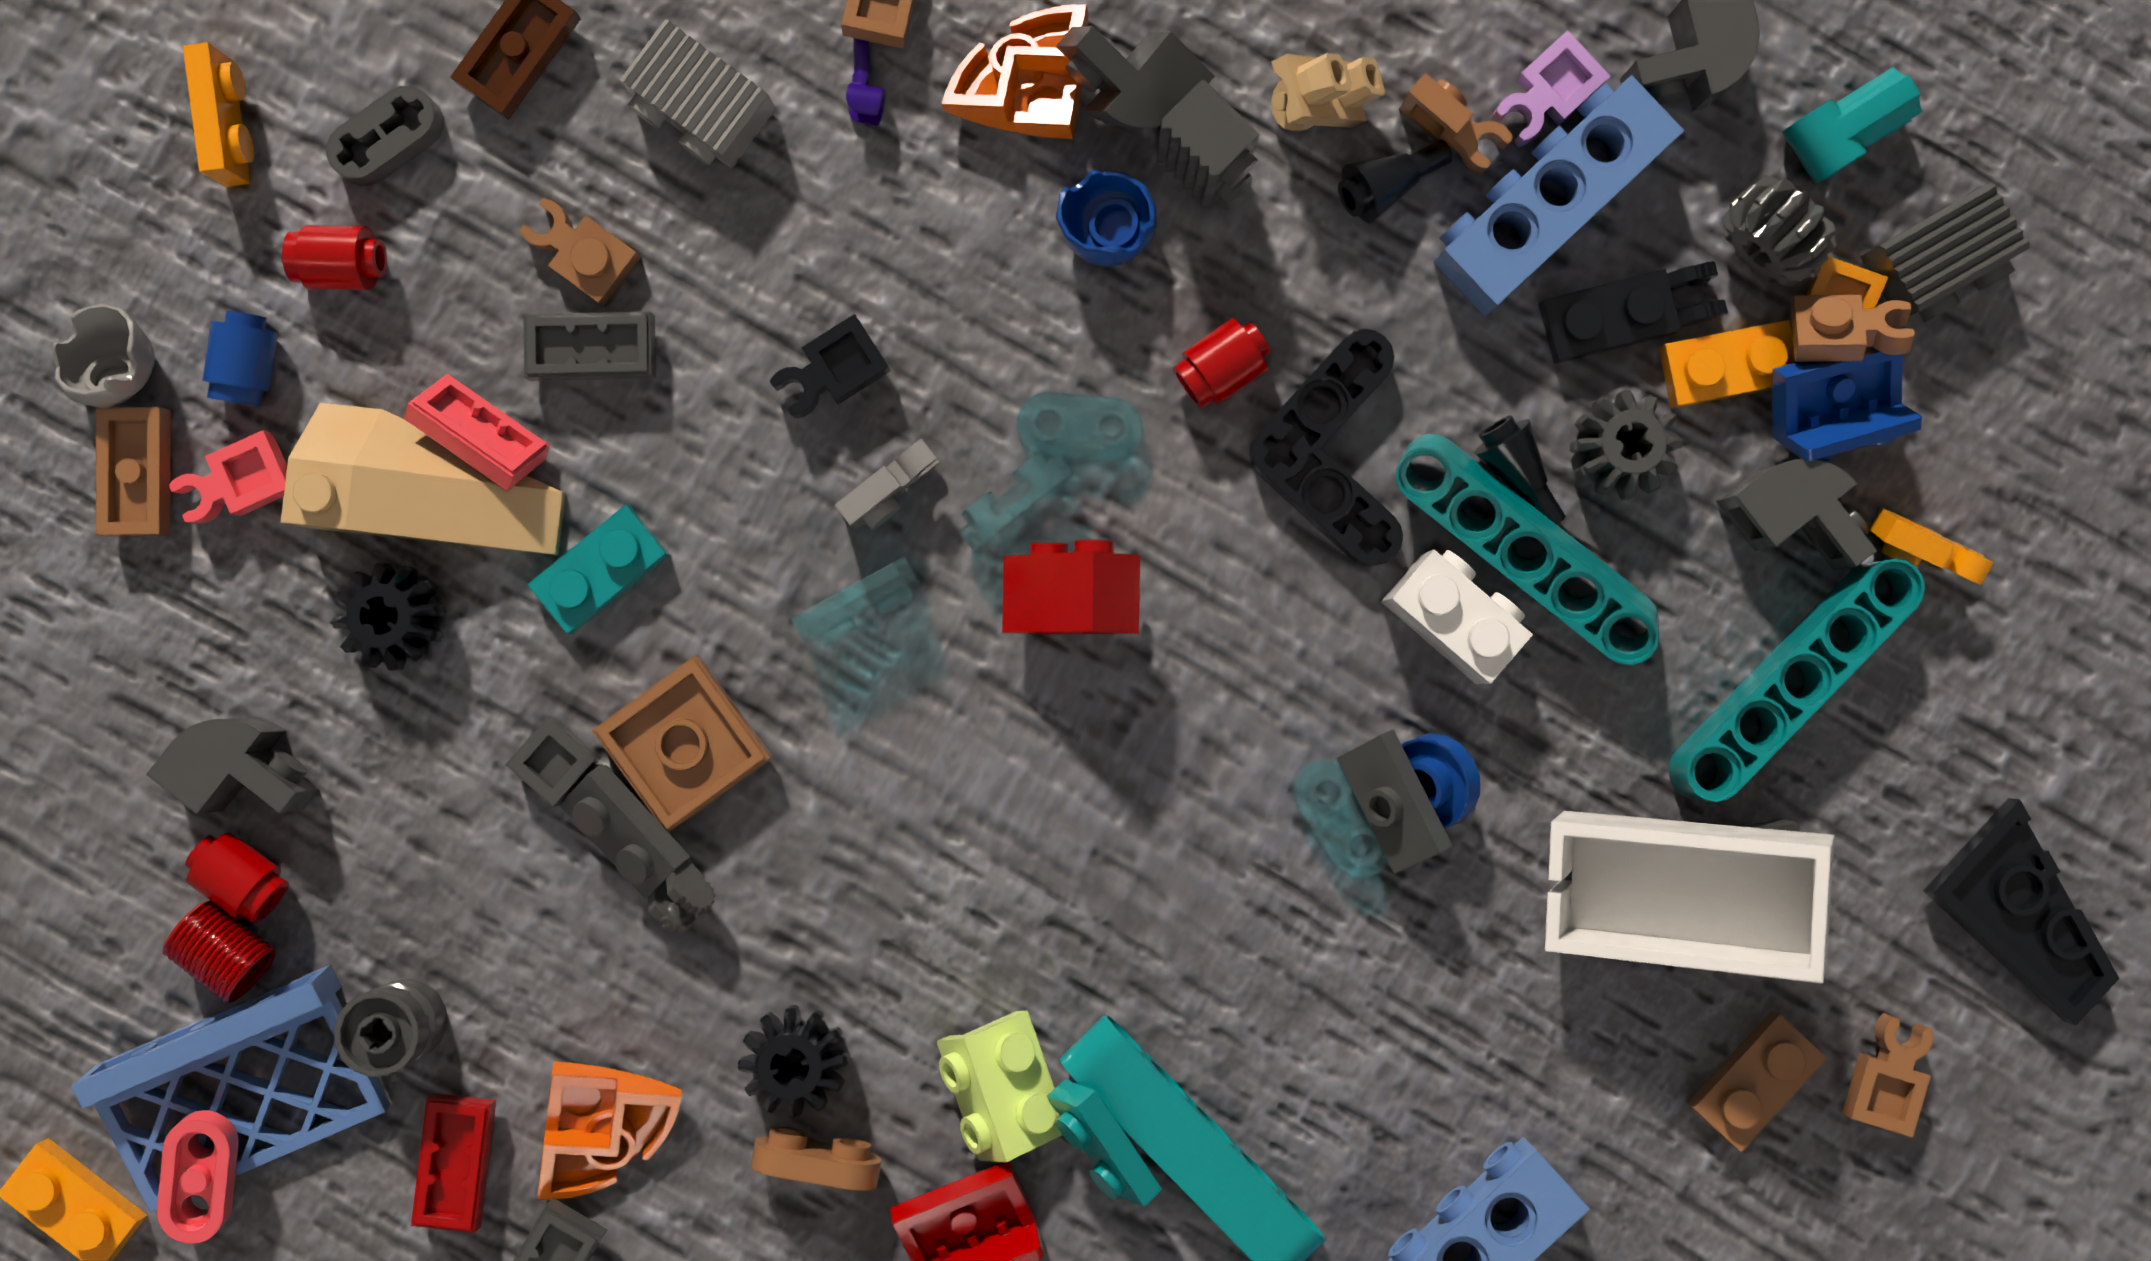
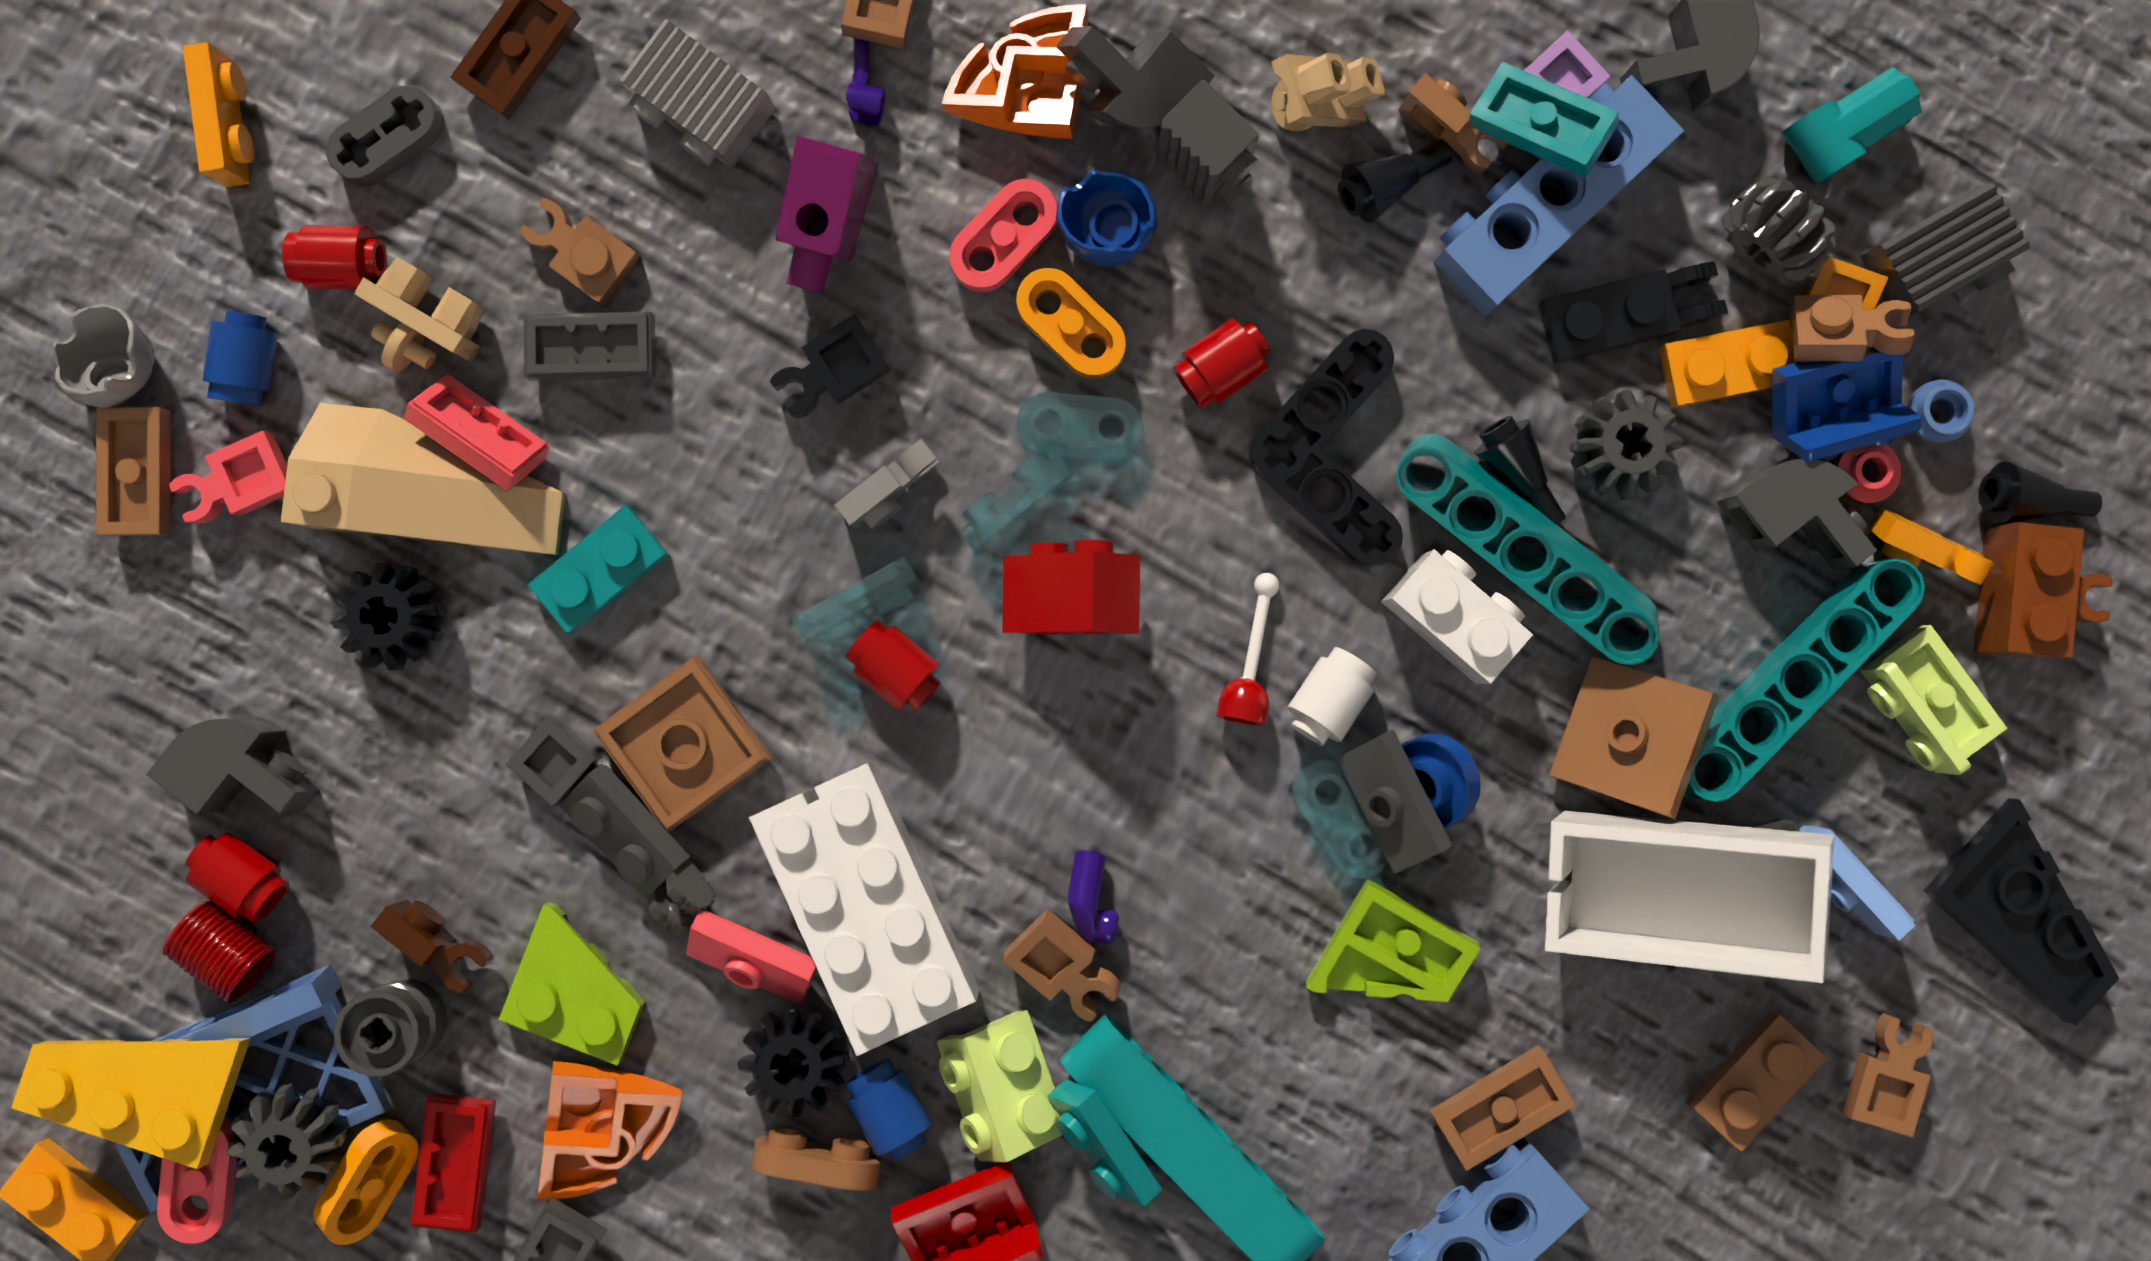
none -> yellow wing [11,1038,251,1169]
none -> dark grey gear [226,1082,348,1201]
none -> light orange plate [313,1119,419,1245]
none -> tan hips [354,257,485,372]
none -> reddish brown plate [370,900,494,993]
none -> lime wing [498,902,646,1066]
none -> coral plate [686,910,816,1006]
none -> white piece [749,760,980,1056]
none -> magenta torso [776,136,879,294]
none -> blue brick [844,1058,932,1161]
none -> red brick [845,619,942,713]
none -> coral plate [950,179,1057,292]
none -> medium nougat plate [1002,909,1121,1022]
none -> light orange plate [1016,268,1126,379]
none -> dark purple arm [1067,850,1119,945]
none -> hinge [1216,573,1279,727]
none -> white brick [1287,647,1377,746]
none -> lime wing [1305,878,1481,1002]
none -> medium nougat plate [1429,1045,1576,1171]
none -> teal plate [1470,62,1619,178]
none -> medium nougat plate [1549,656,1719,819]
none -> light blue plate [1800,825,1916,941]
none -> coral plate [1835,444,1901,504]
none -> yellowish green bracket [1860,625,2008,775]
none -> medium blue plate [1907,380,1975,444]
none -> dark orange brick [1974,522,2113,659]
none -> black cone [1978,461,2102,524]

